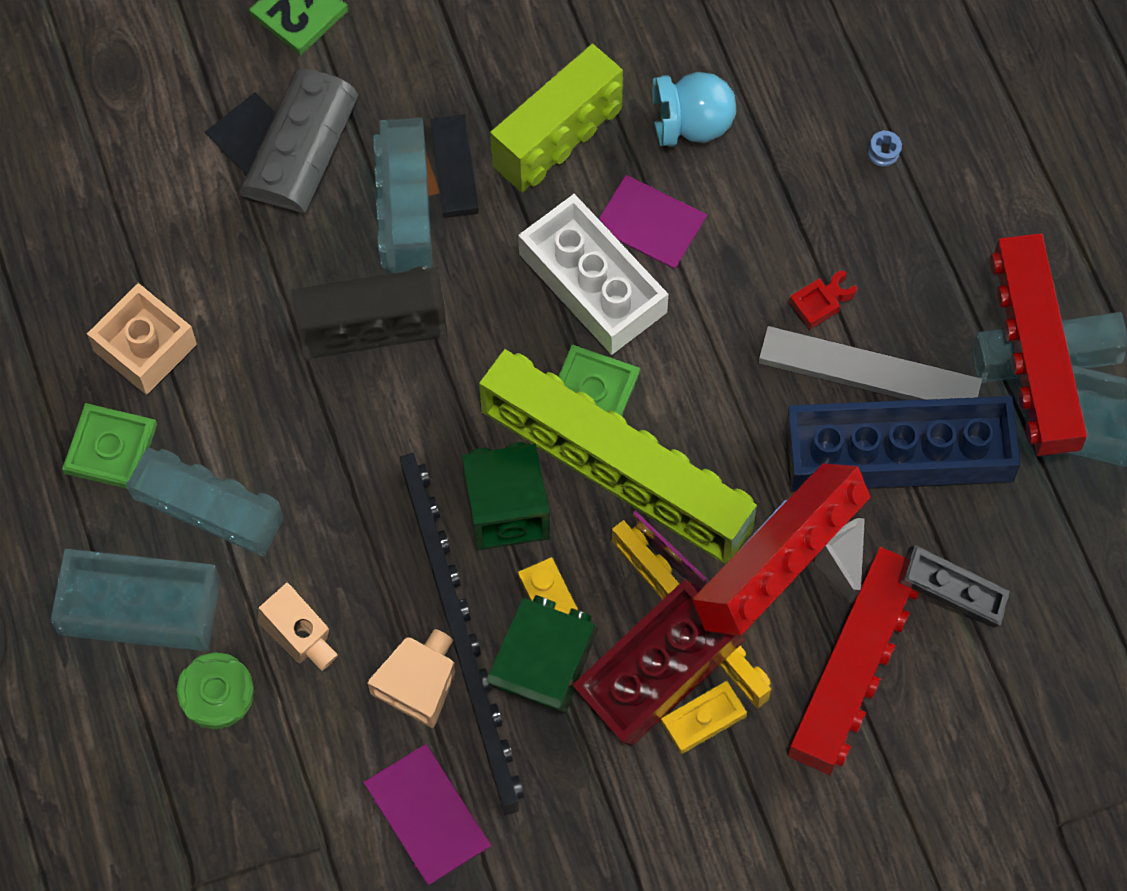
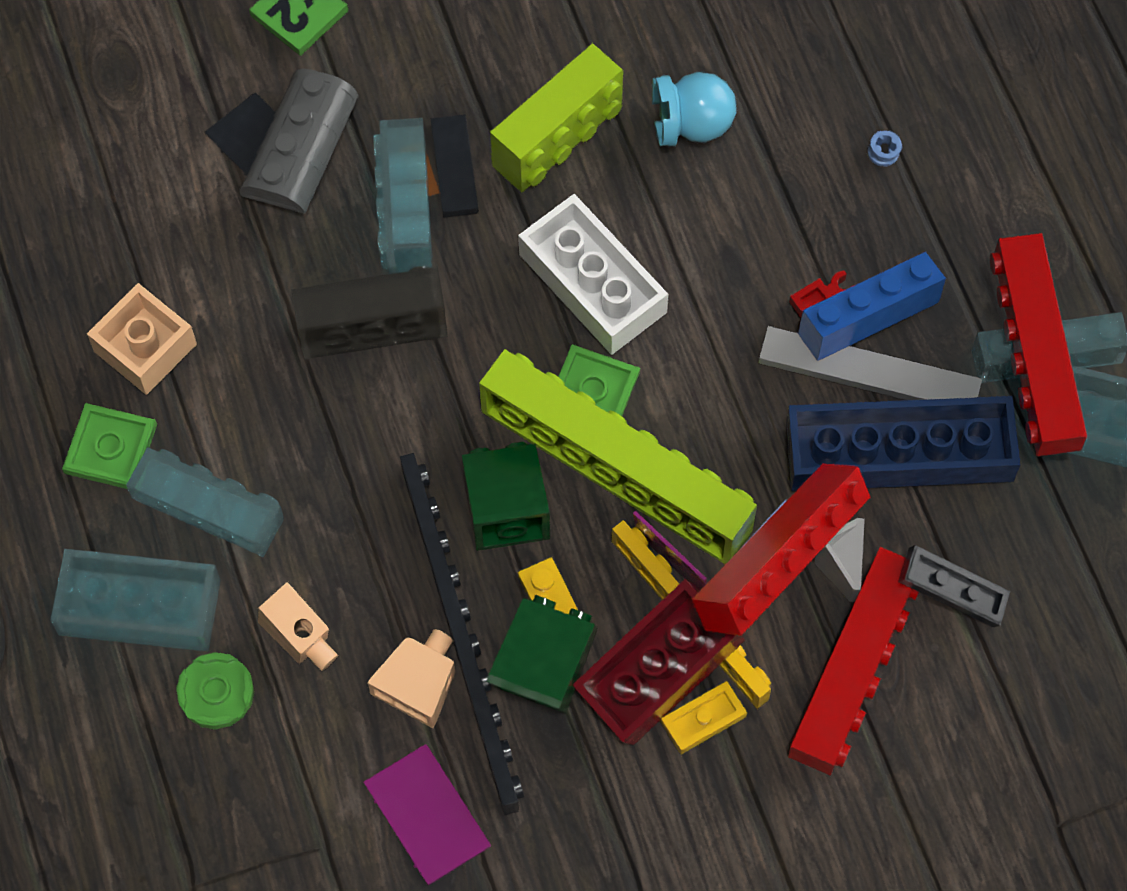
magenta window [599,175,707,269] -> none
none -> blue brick [798,252,946,361]

